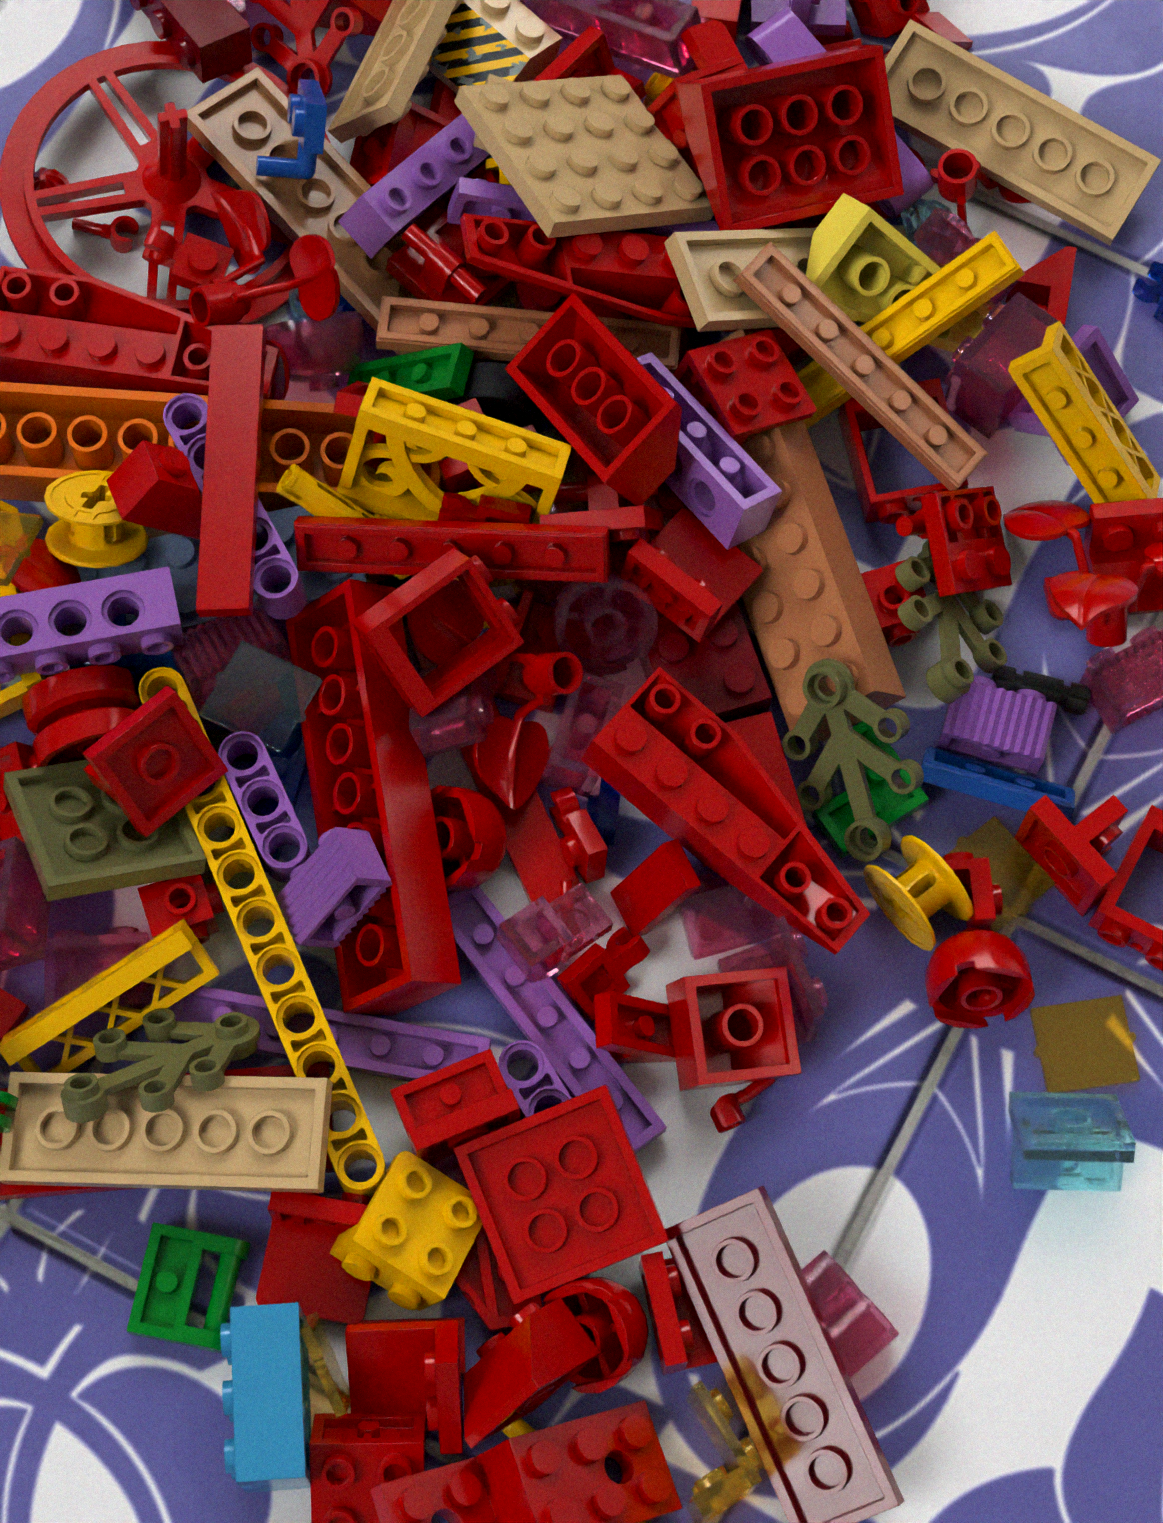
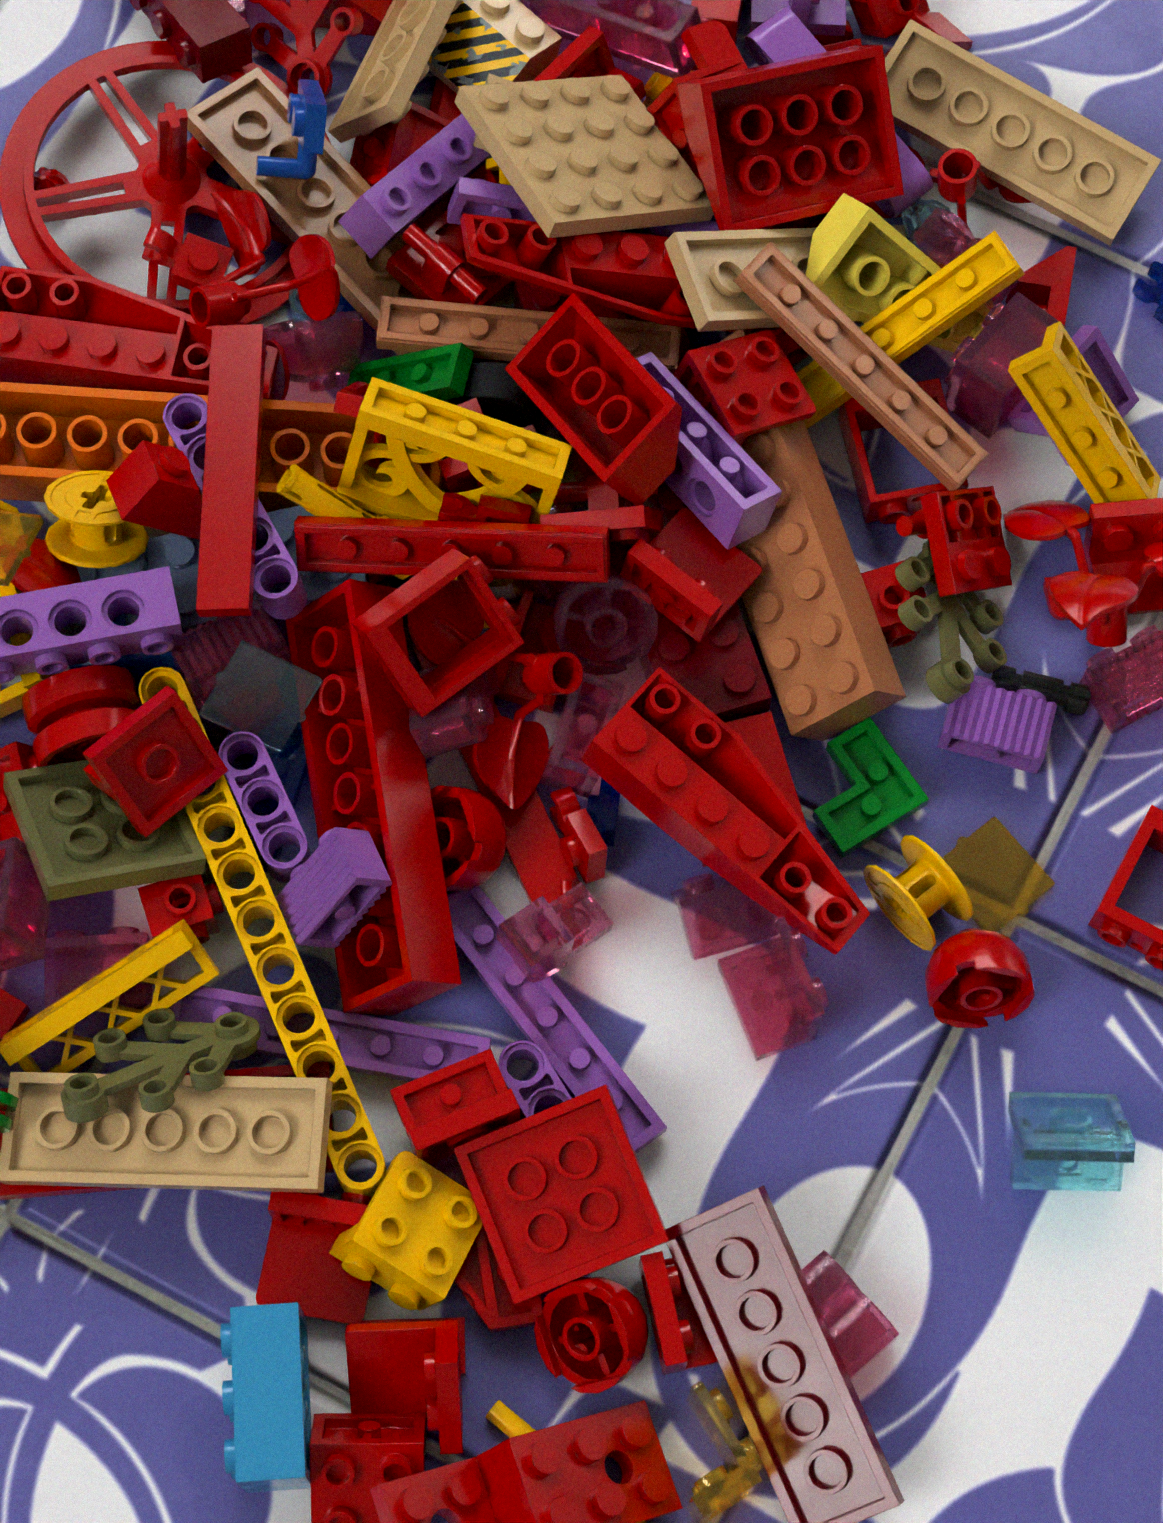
red hand [72,216,139,253] -> none
green plate [126,1222,251,1353] -> none
clear yellow piece [300,1312,351,1418] -> none
red slope [464,1298,601,1449] -> none
red plate [557,927,651,1021] -> none
red slope [594,991,676,1064] -> none
red tile [610,839,701,937] -> none
red slope [665,966,802,1091] -> none
red hand [710,1079,775,1133] -> none
olive plant [782,658,924,862] -> none
blue tile [921,746,1075,821] -> none
red bracket [942,852,1003,930] -> none
red bracket [1013,795,1128,917] -> none
clear yellow piece [1029,995,1140,1096] -> none

